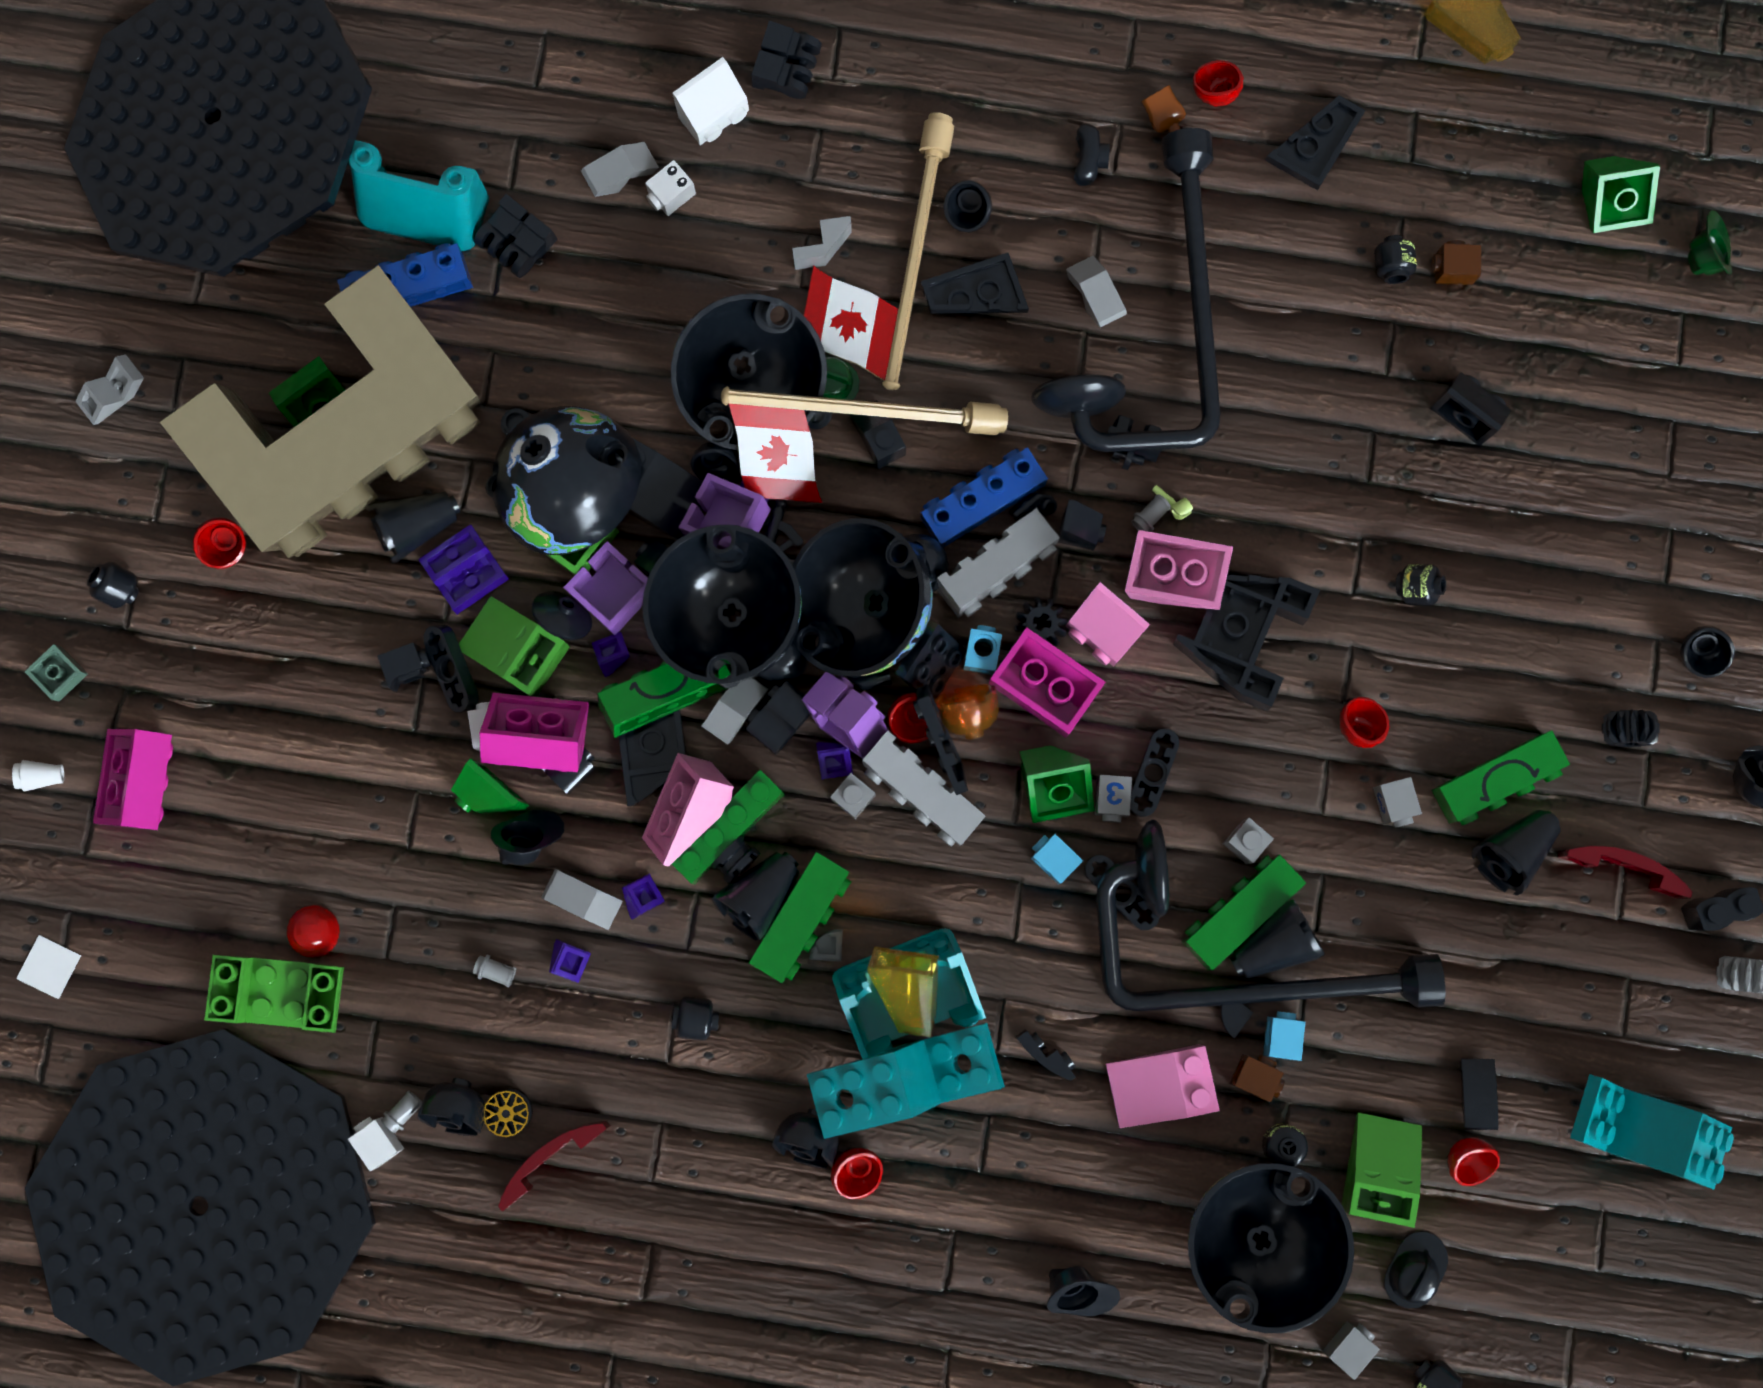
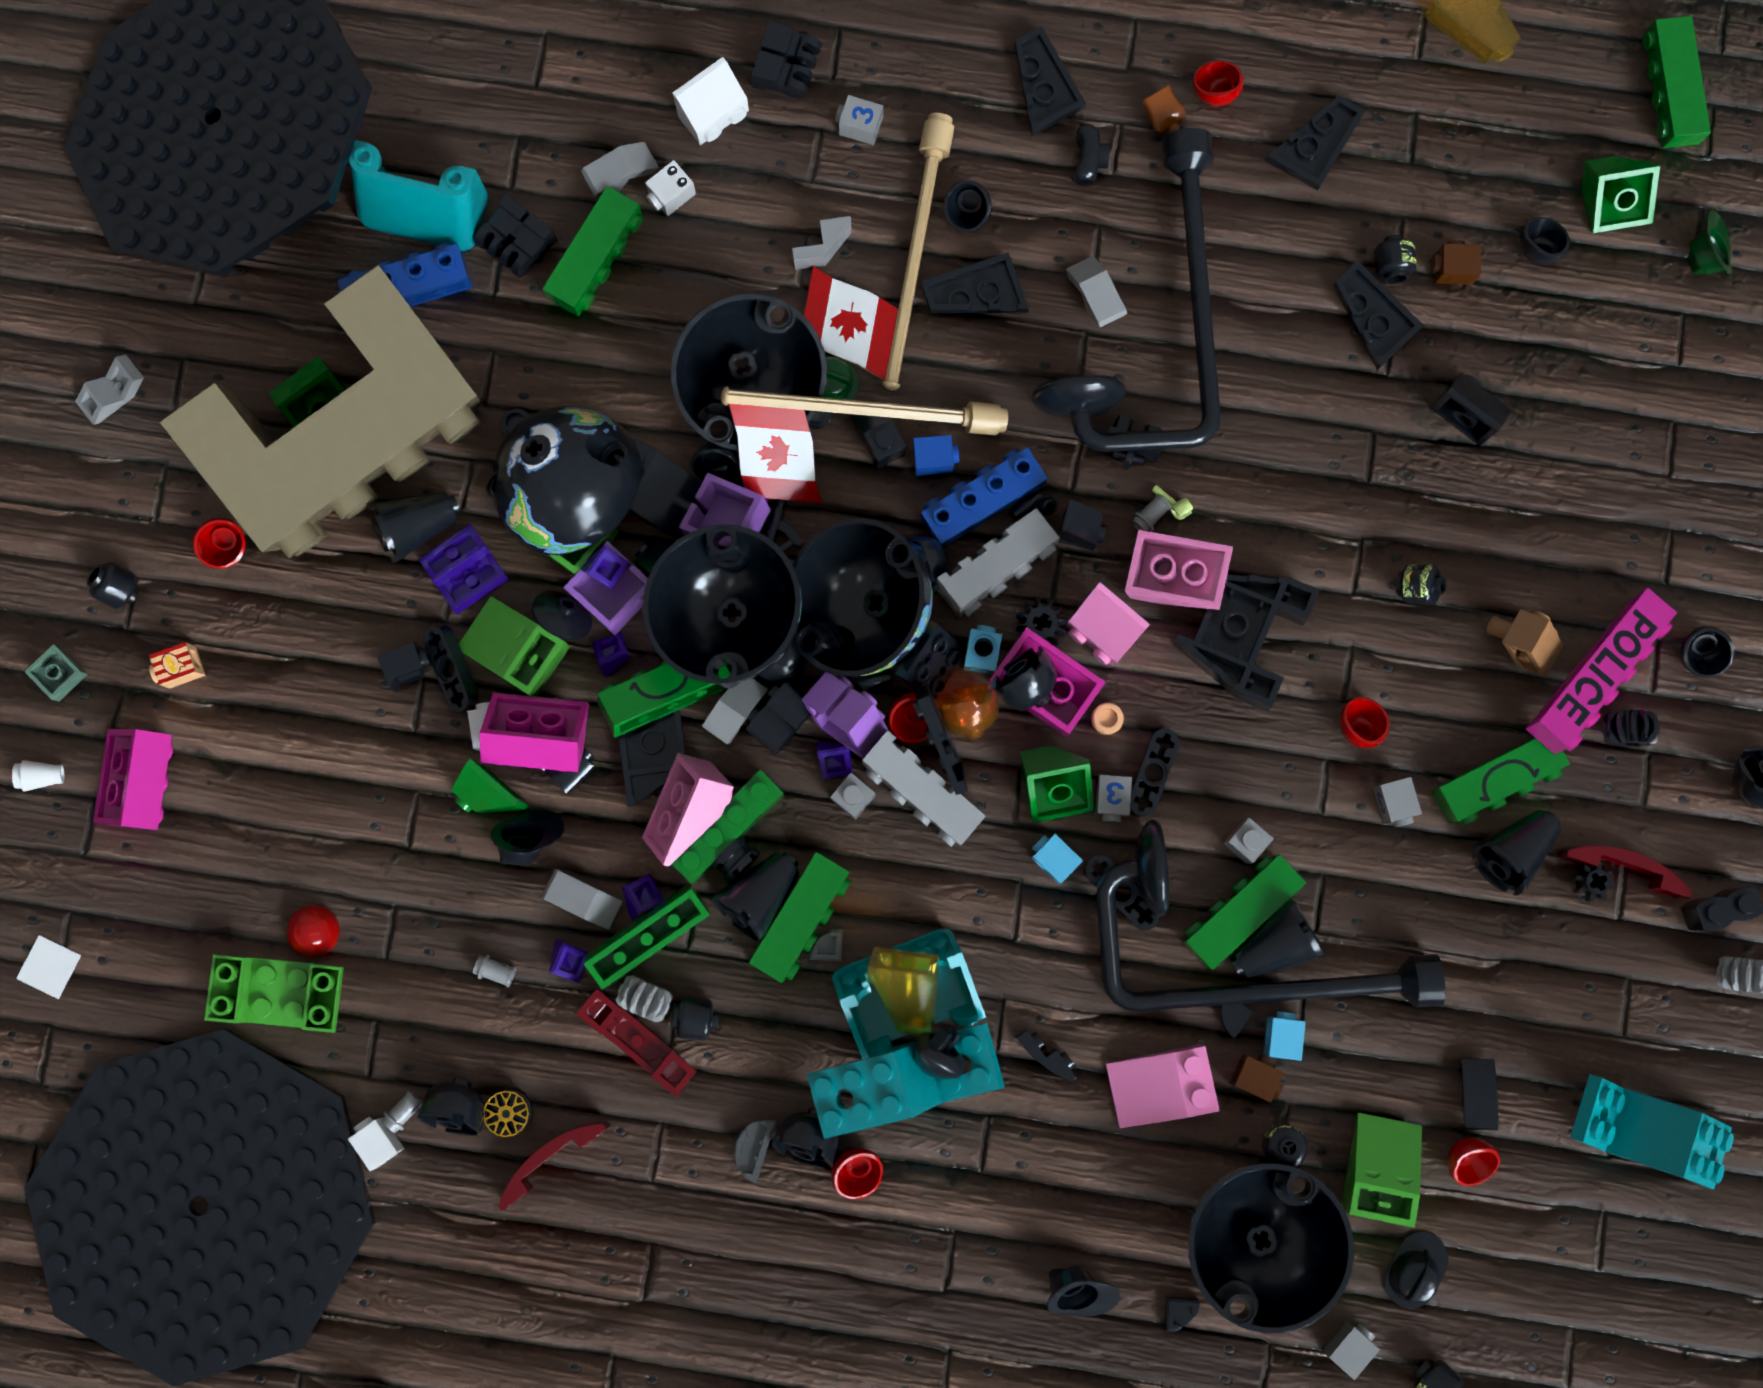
none -> light nougat brick [149,642,206,689]
none -> green brick [542,186,643,317]
none -> dark red slope [576,988,697,1097]
none -> dark purple slope [580,545,629,590]
none -> green brick [583,883,710,990]
none -> light grey gear [615,975,673,1022]
none -> dark grey plate [734,1119,777,1184]
none -> light grey brick [835,95,883,145]
none -> blue brick [913,435,959,476]
none -> black piece [915,1026,964,1079]
none -> black cylinder [991,646,1057,709]
none -> black wing [1014,26,1086,136]
none -> light nougat tile [1091,703,1124,735]
none -> black tile [1164,1297,1200,1332]
none -> black wing [1333,260,1424,370]
none -> medium nougat brick [1487,609,1564,678]
none -> black piece [1520,217,1570,265]
none -> dark pink brick [1526,588,1677,755]
none -> black gear [1571,863,1615,902]
none -> green brick [1643,16,1711,148]

